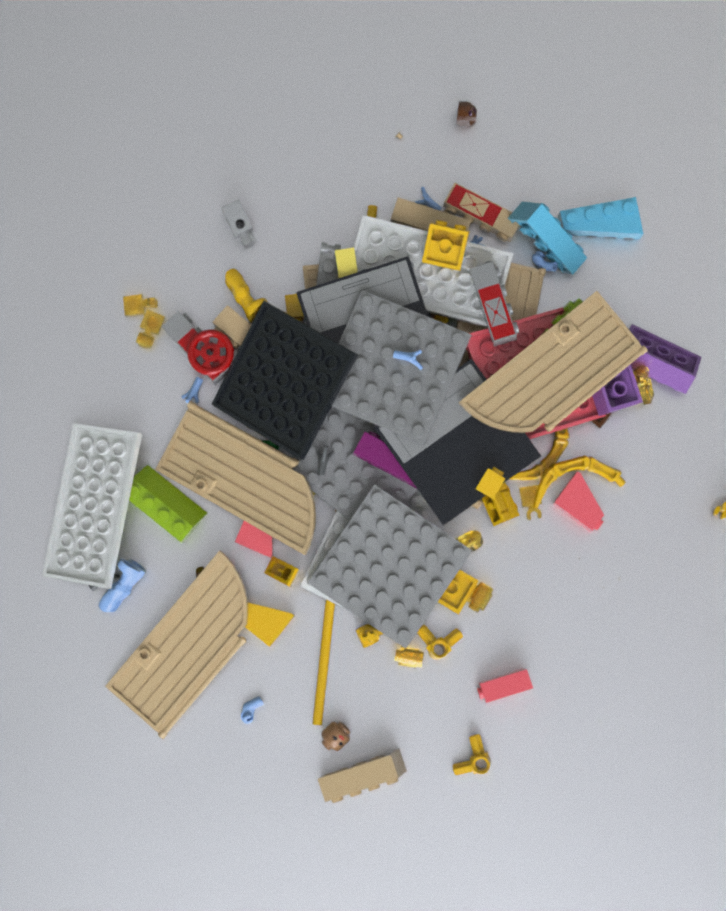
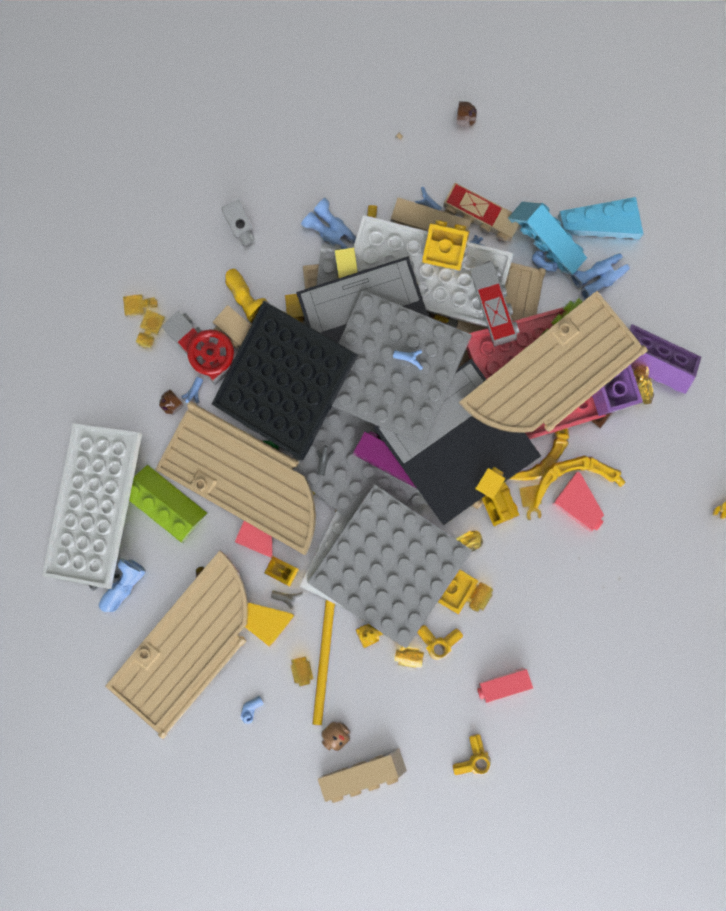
none -> reddish brown rock [159,389,184,415]
none -> light grey bar [271,591,303,609]
none -> clear yellow brick [290,656,314,687]
none -> light blue piece [301,198,356,249]
none -> light blue piece [570,253,630,300]

